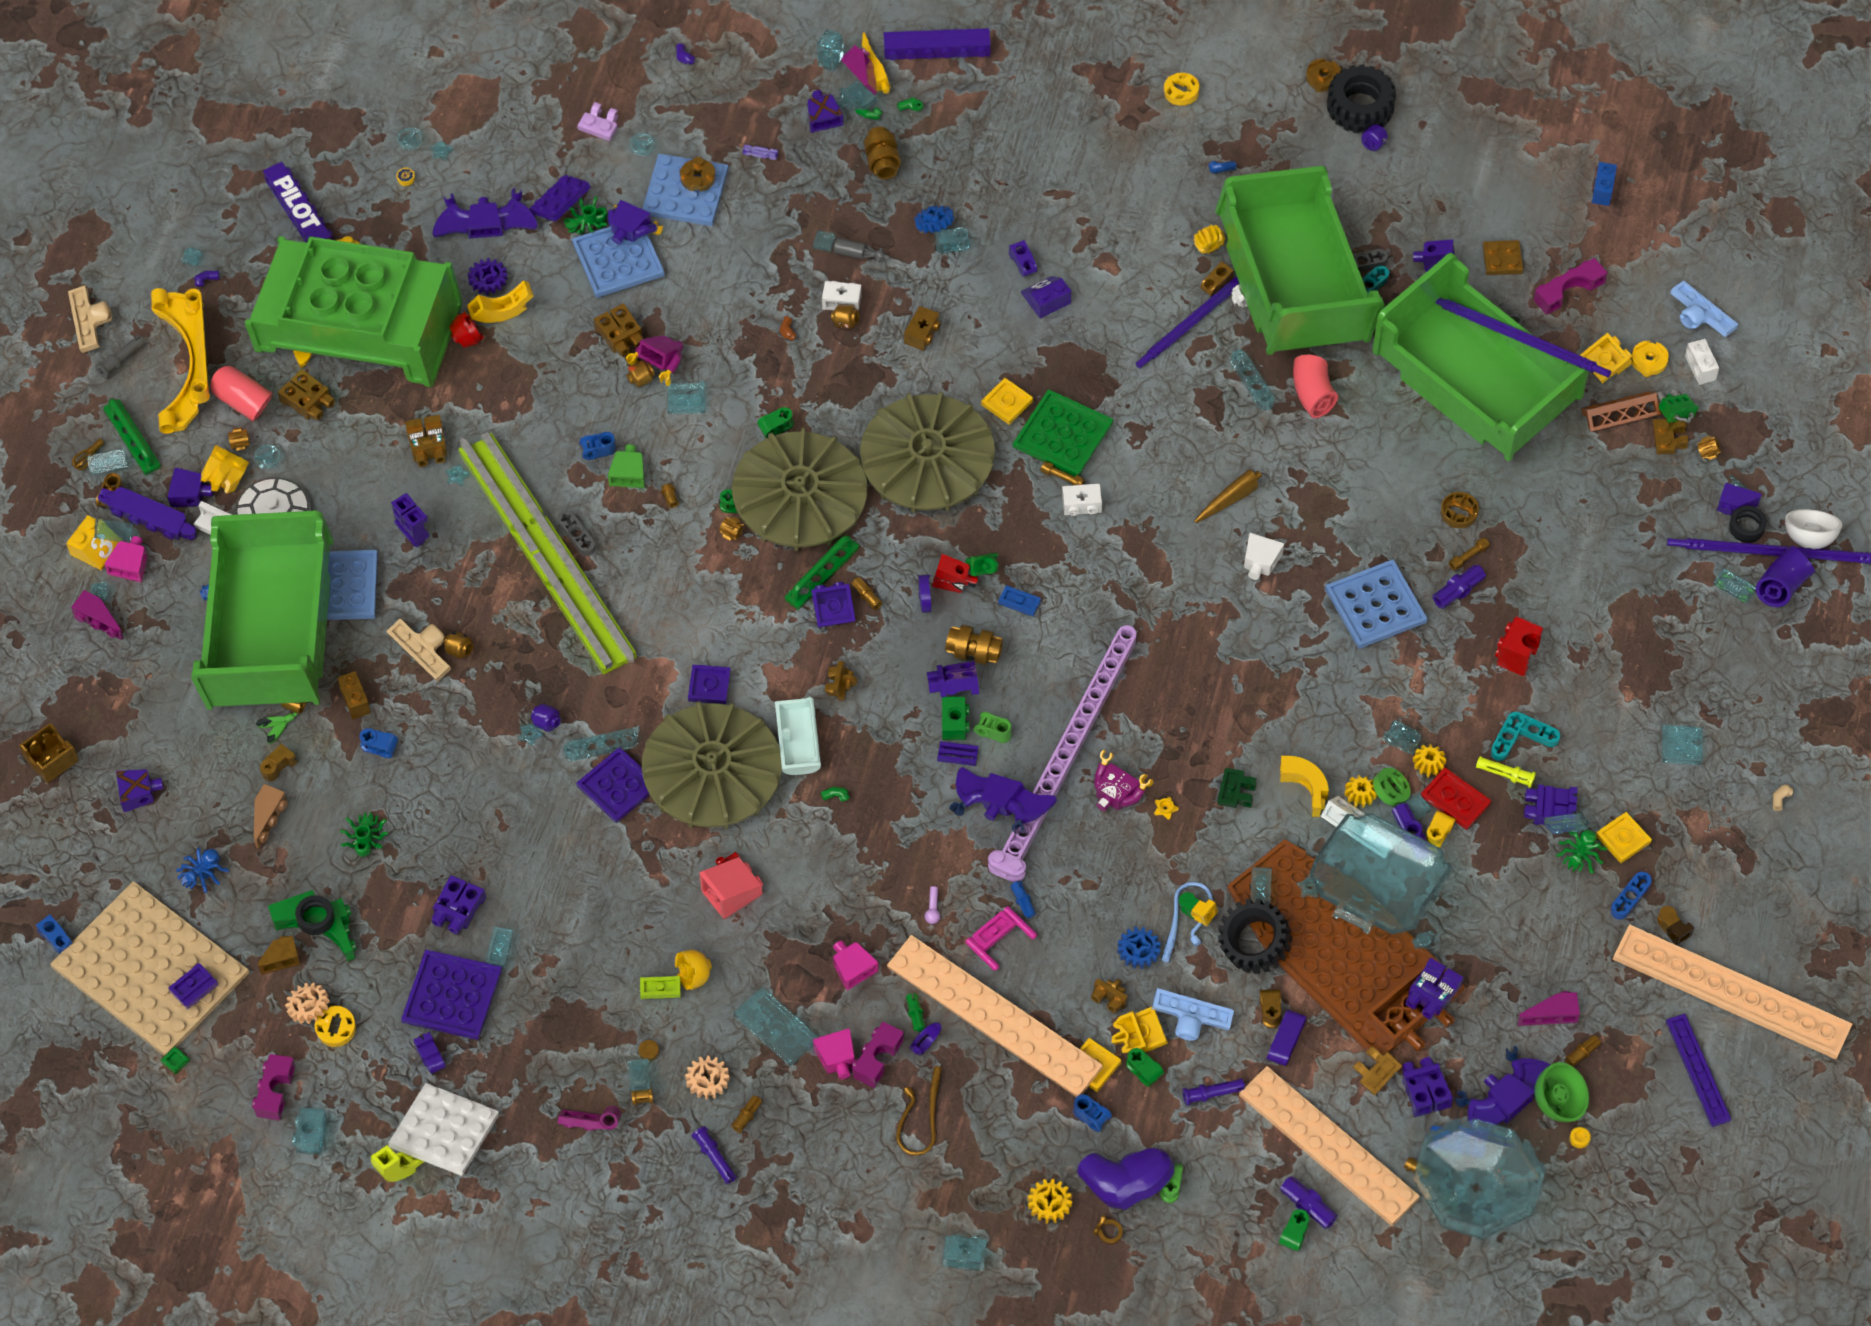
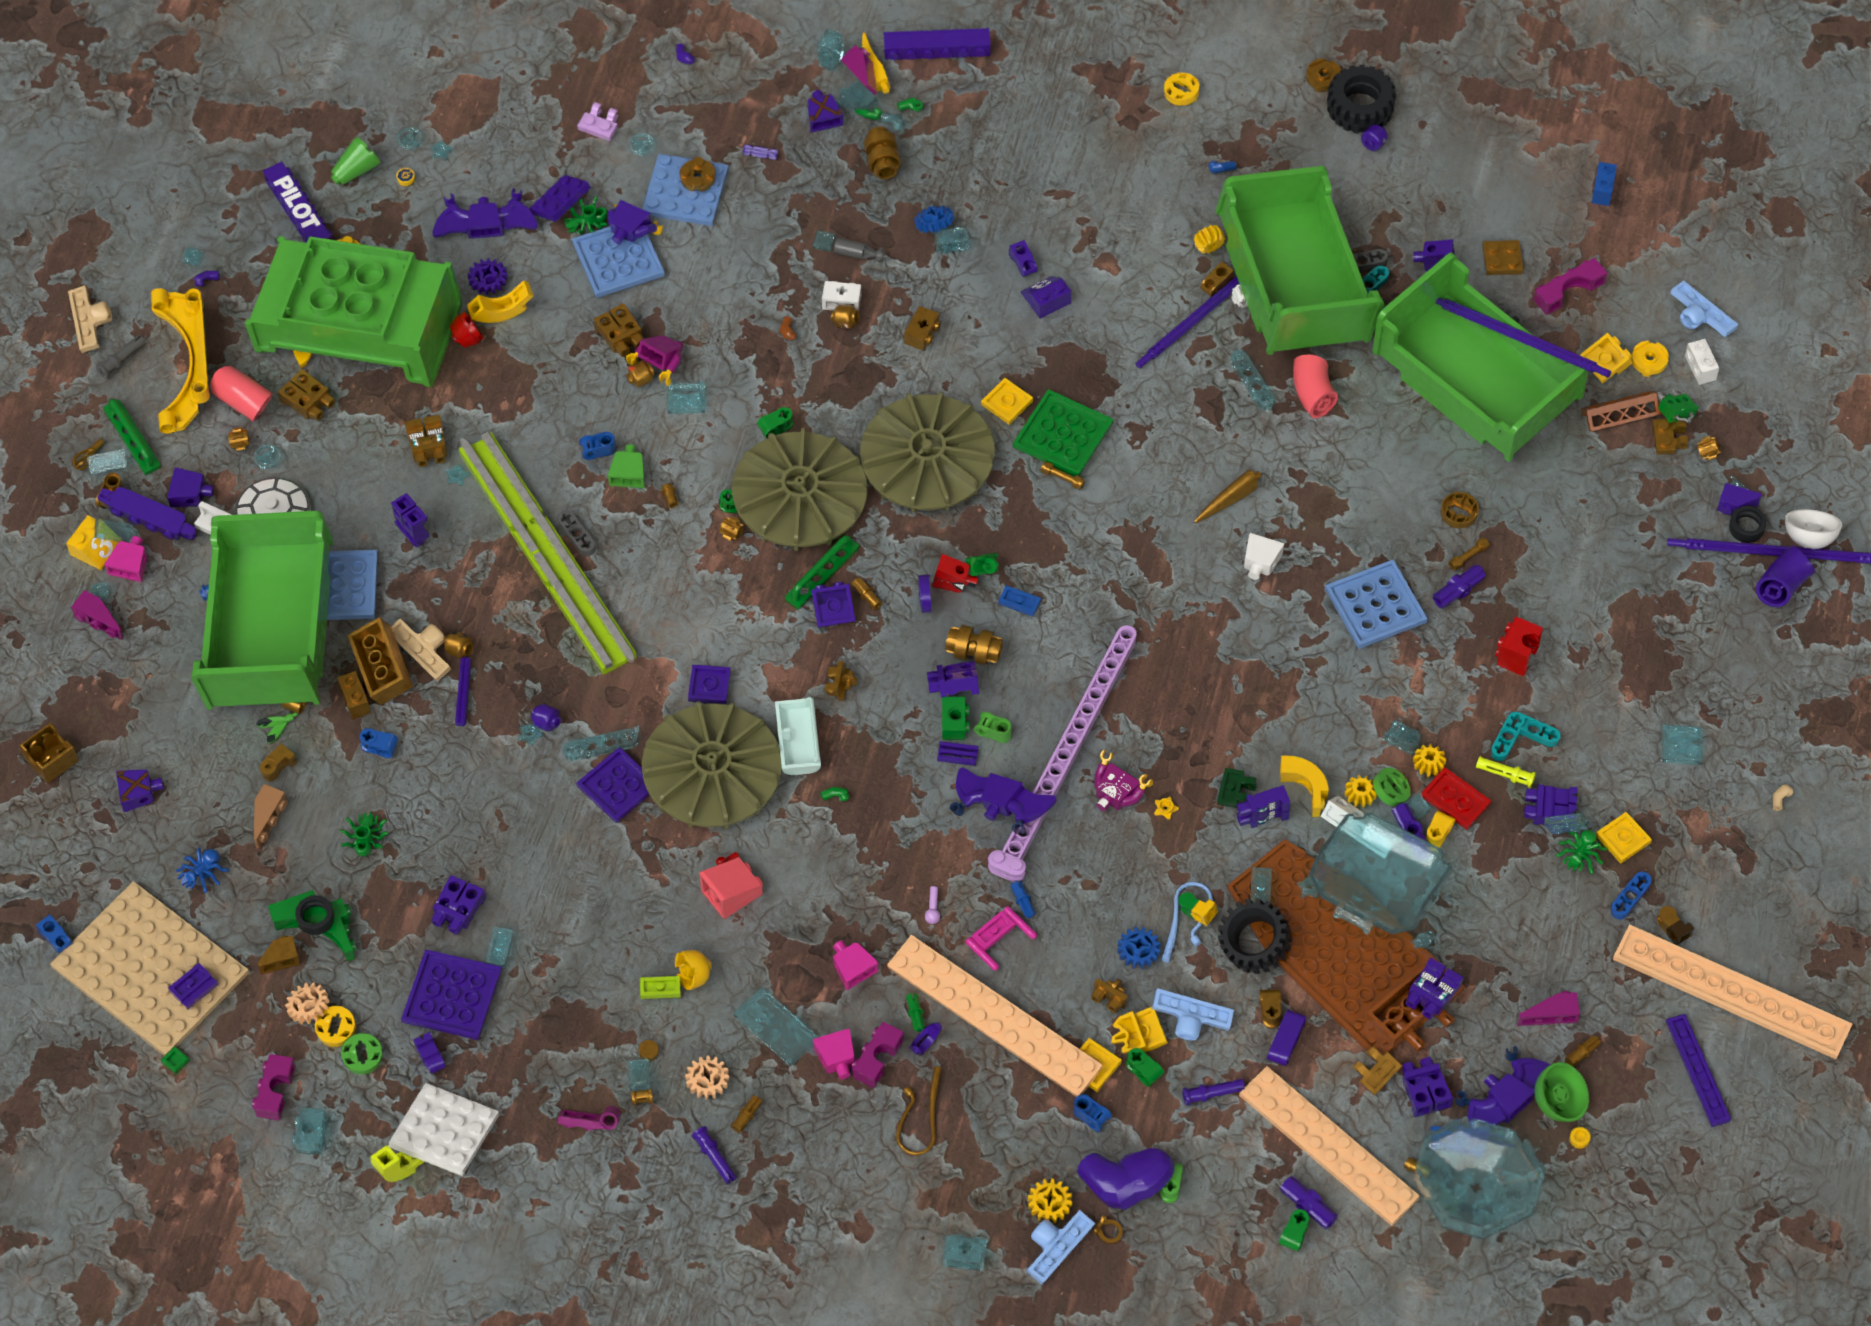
yellow plate [201,445,249,494] -> none
white brick [1062,484,1102,516] -> none
clear light blue tile [1713,568,1756,604] -> none
none -> bright green cone [330,137,380,185]
none -> bright green piece [341,1033,383,1075]
none -> pearl gold brick [347,617,413,705]
none -> dark purple axle [455,657,471,726]
none -> clear light blue arm [881,113,904,130]
none -> light blue plate [1026,1210,1095,1285]
none -> dark purple hips [1236,785,1290,828]

